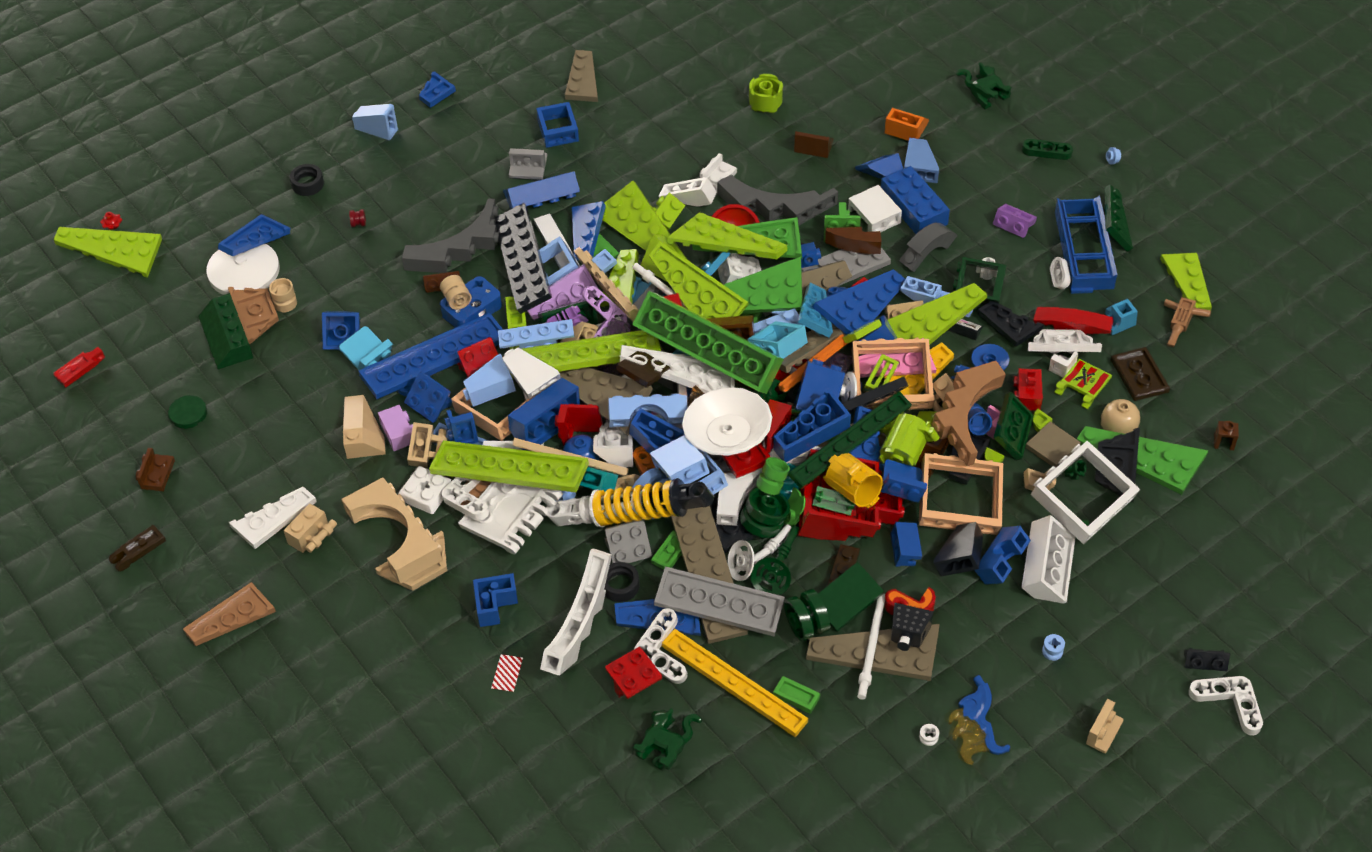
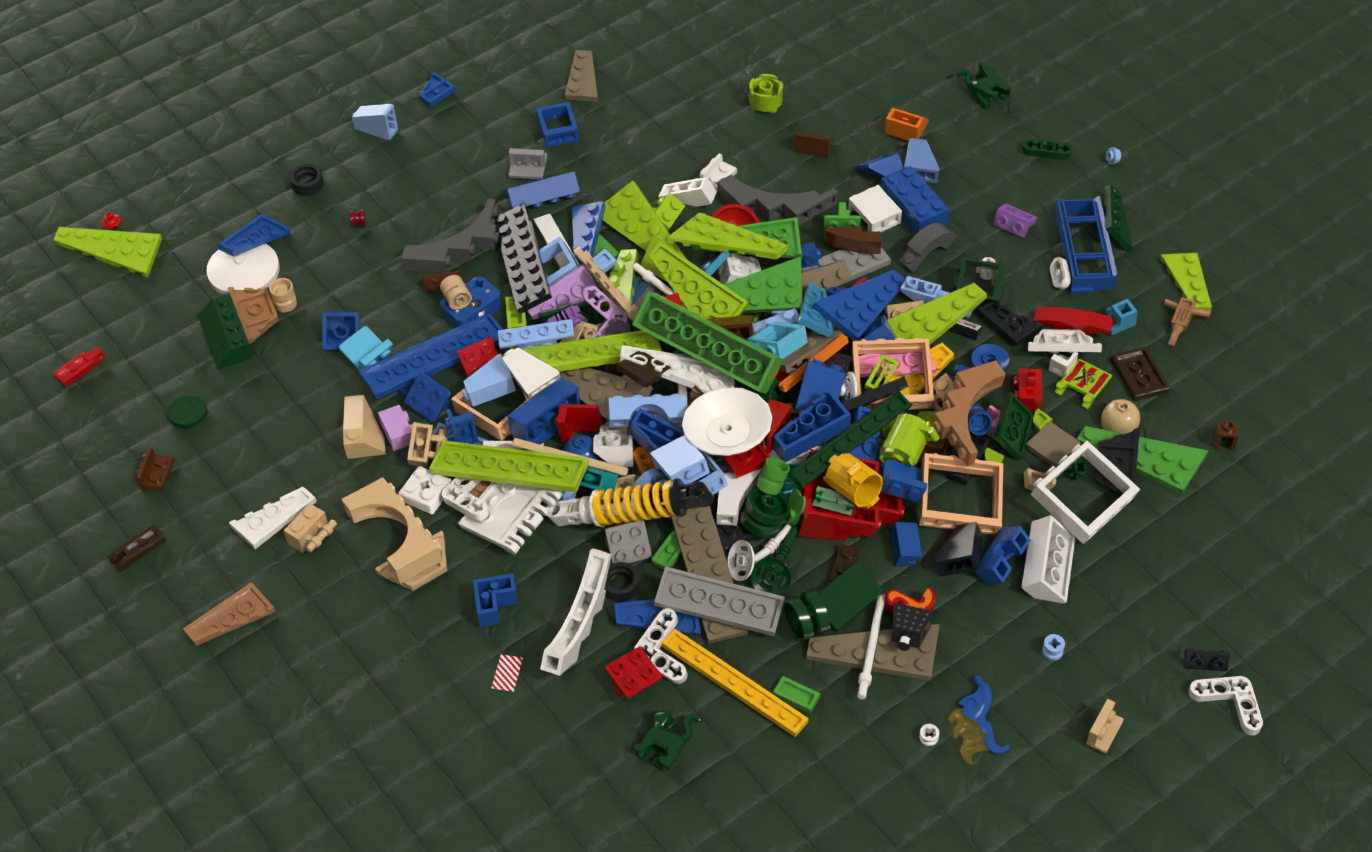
lime tile [843,319,882,343] -> none

